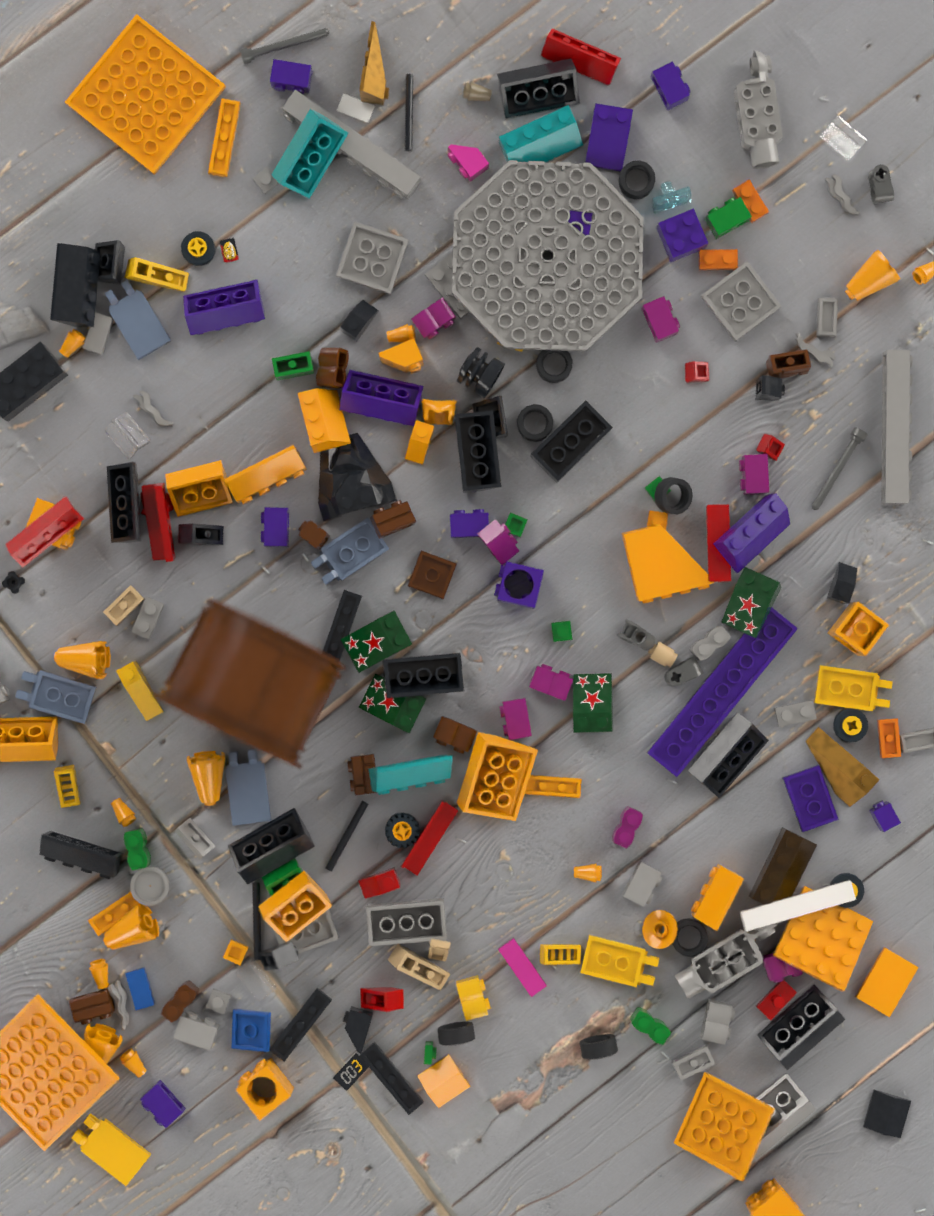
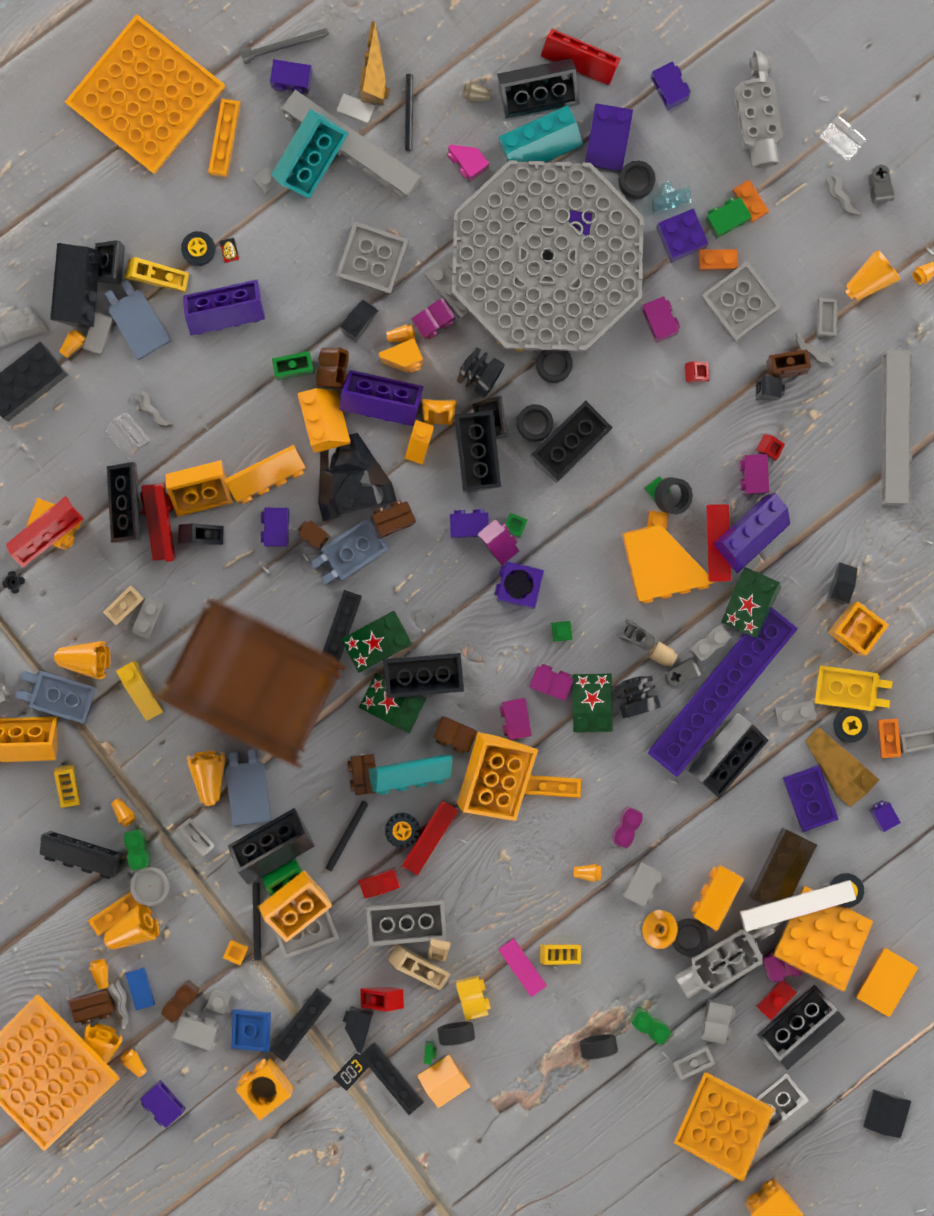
yellow tile [71,1113,151,1186] -> none
slope [258,942,299,971] -> none
reddish brown tile [408,550,457,600] -> none
yellow tile [580,934,659,987] -> none
dark grey piece [812,427,868,510] -> none
none -> black wheel [614,675,661,718]

